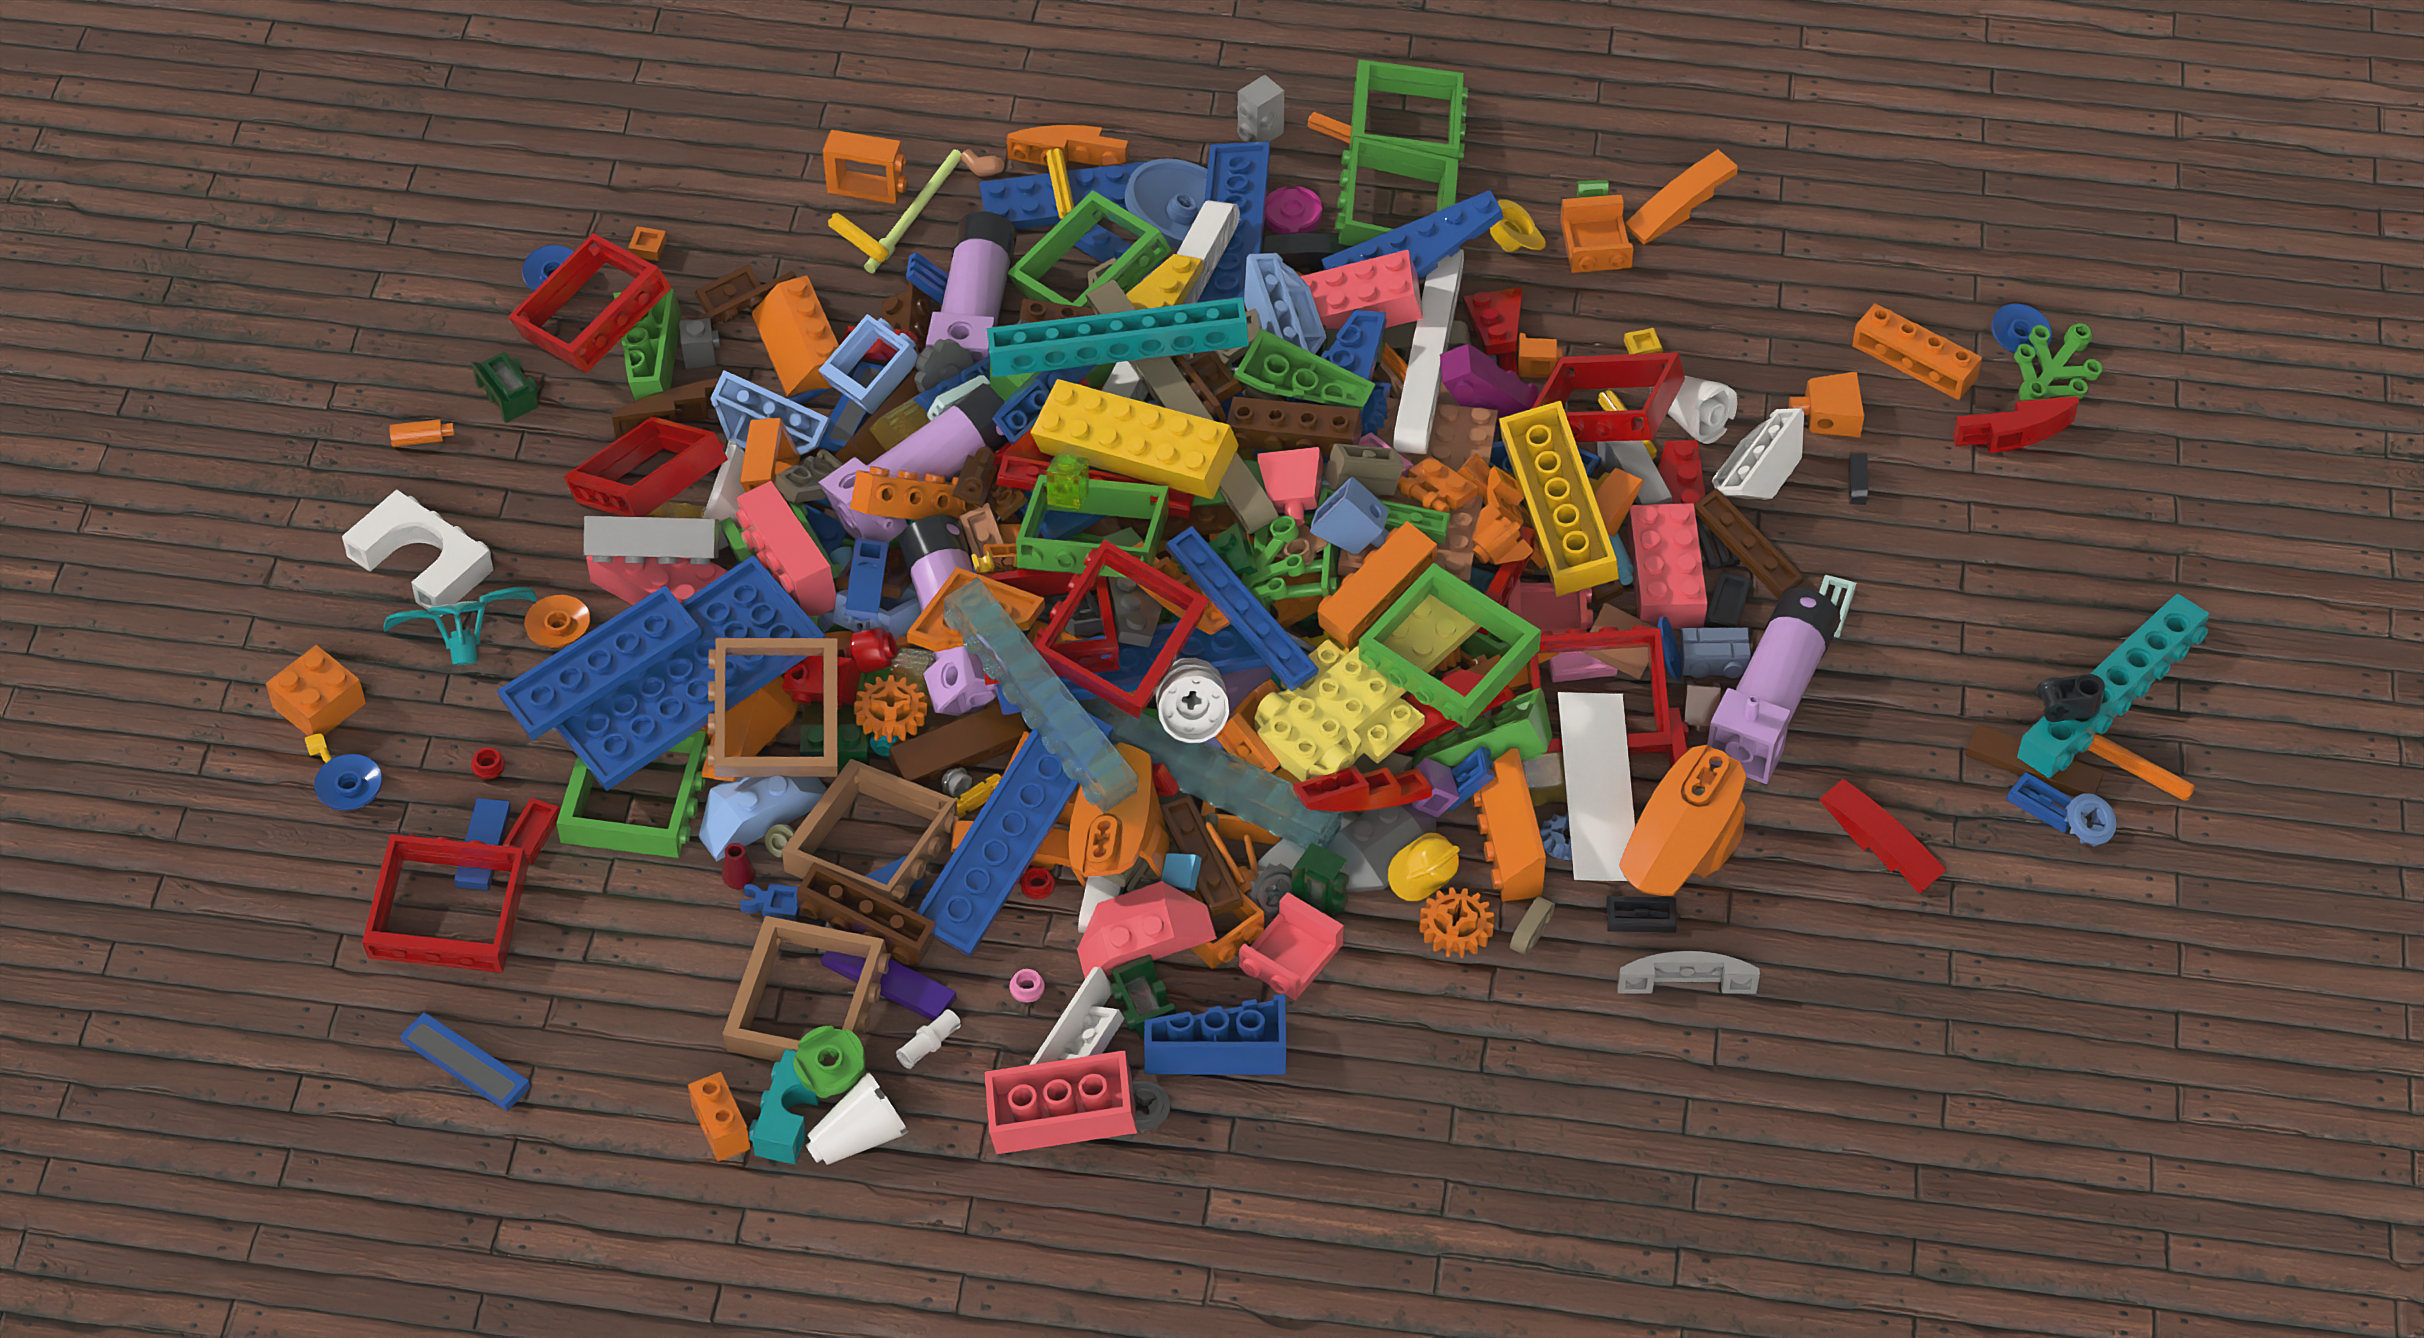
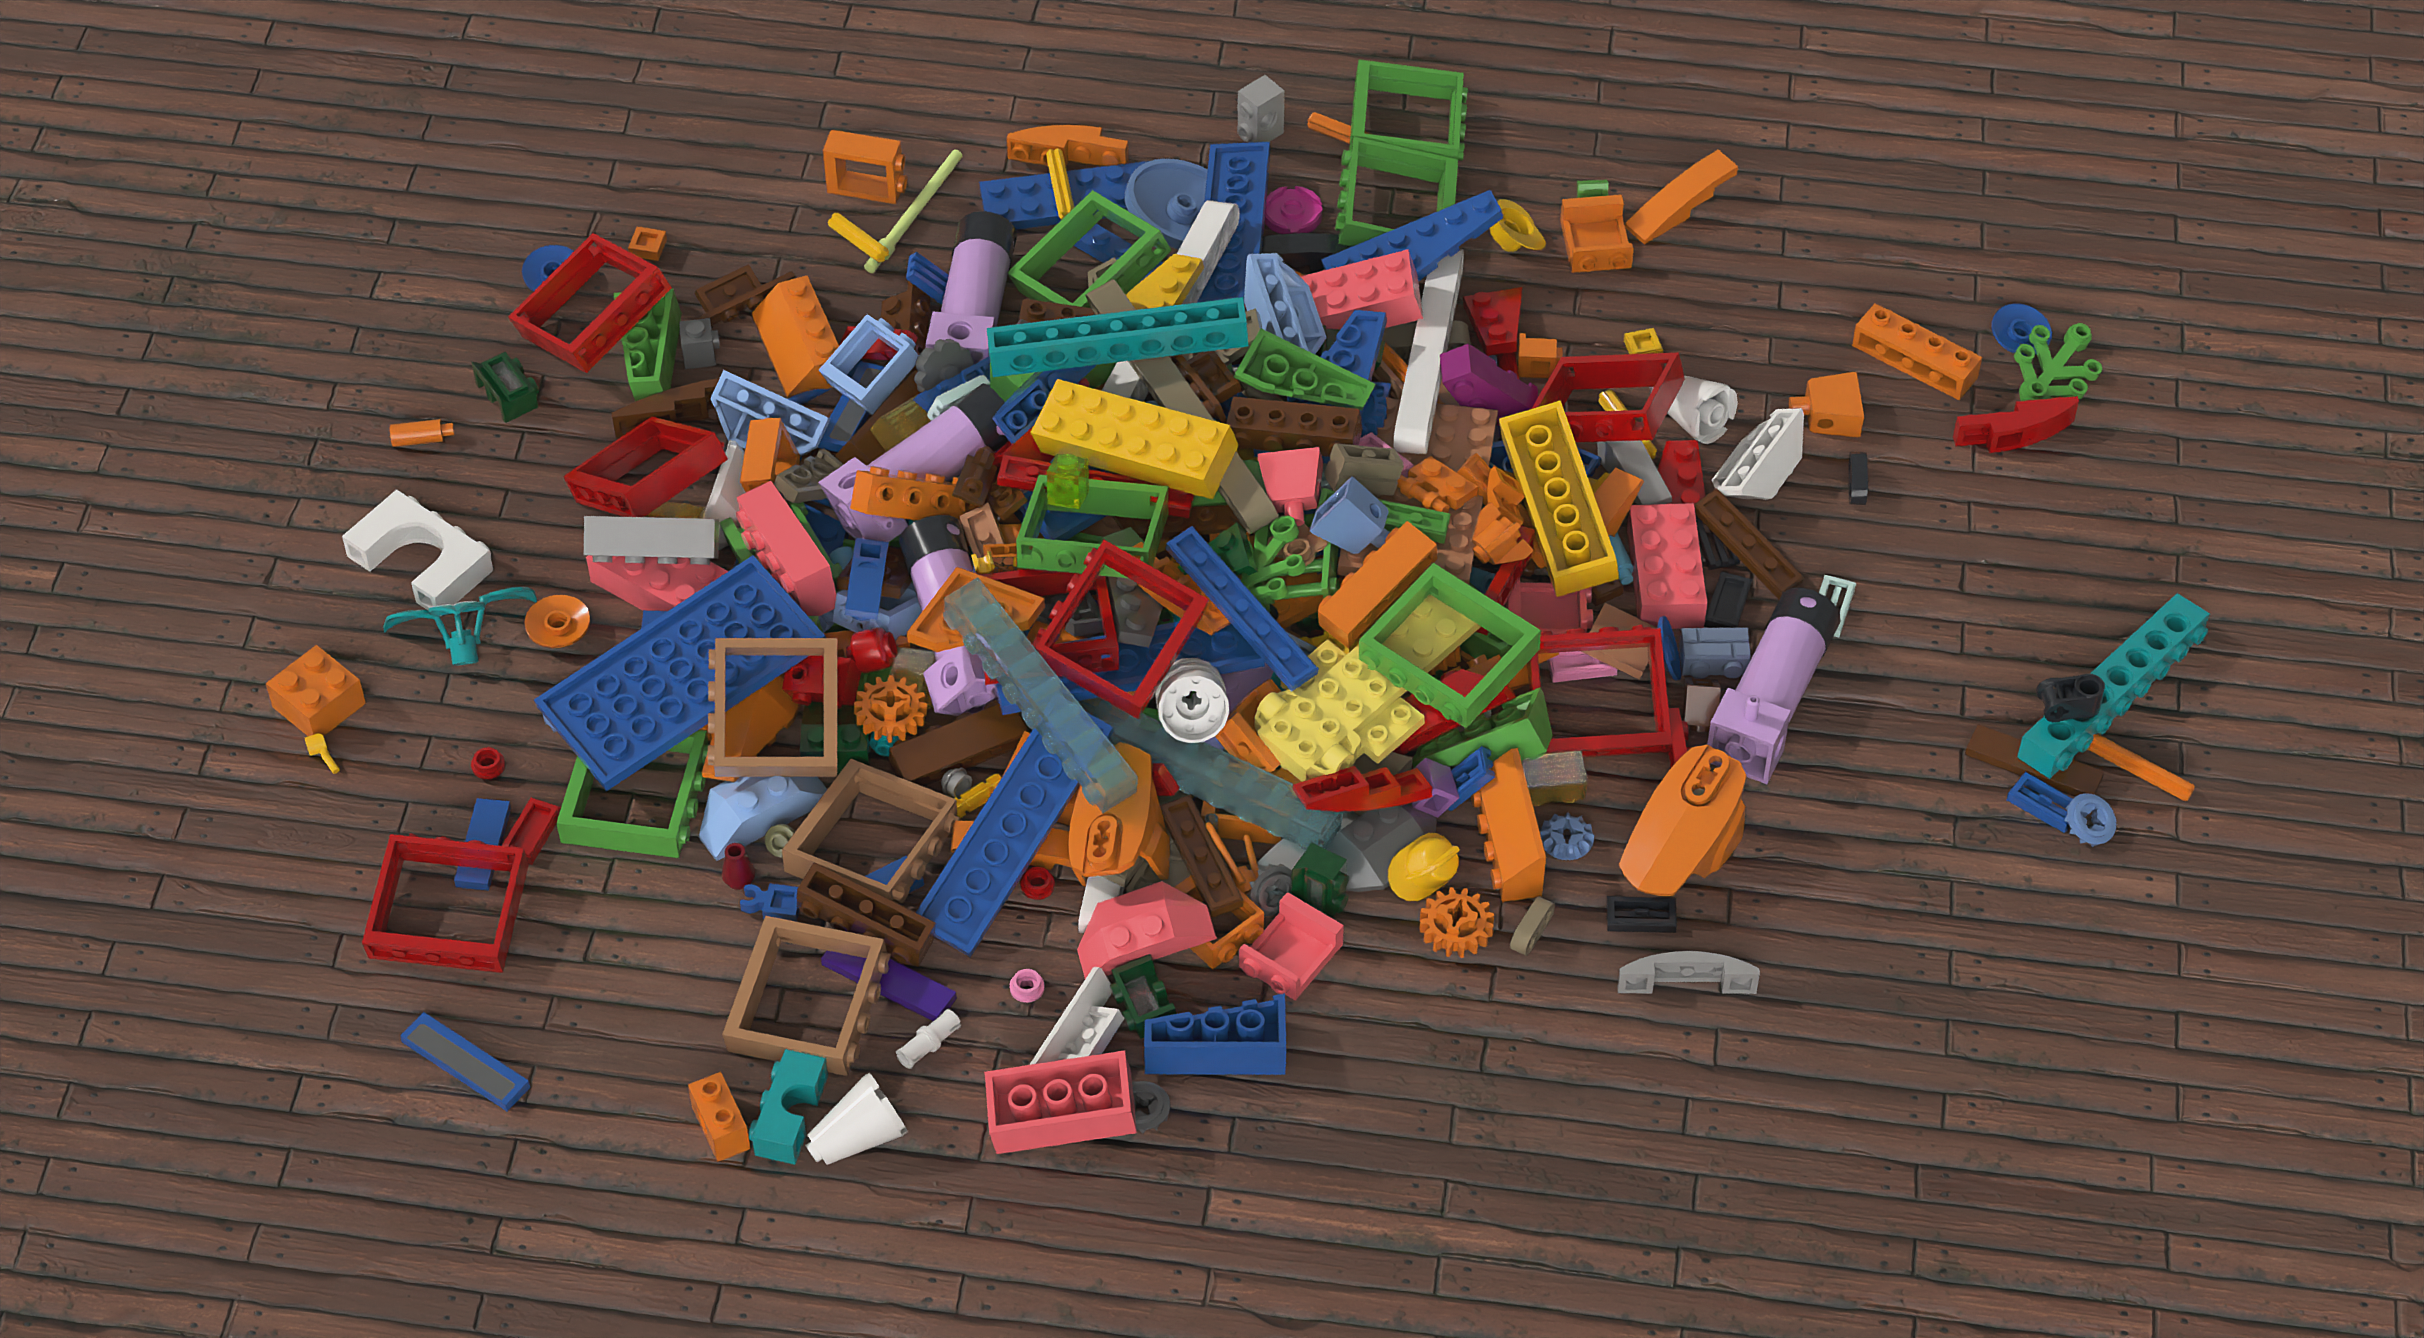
blue dish [314,754,382,811] -> none
blue plate [496,585,702,741] -> none
bright green plate [793,1026,866,1098] -> none
nougat arm [961,149,1005,177] -> none
dark azure tile [1161,853,1202,891] -> none
white sticker [1558,692,1635,881] -> none
red slope [1818,779,1946,894] -> none

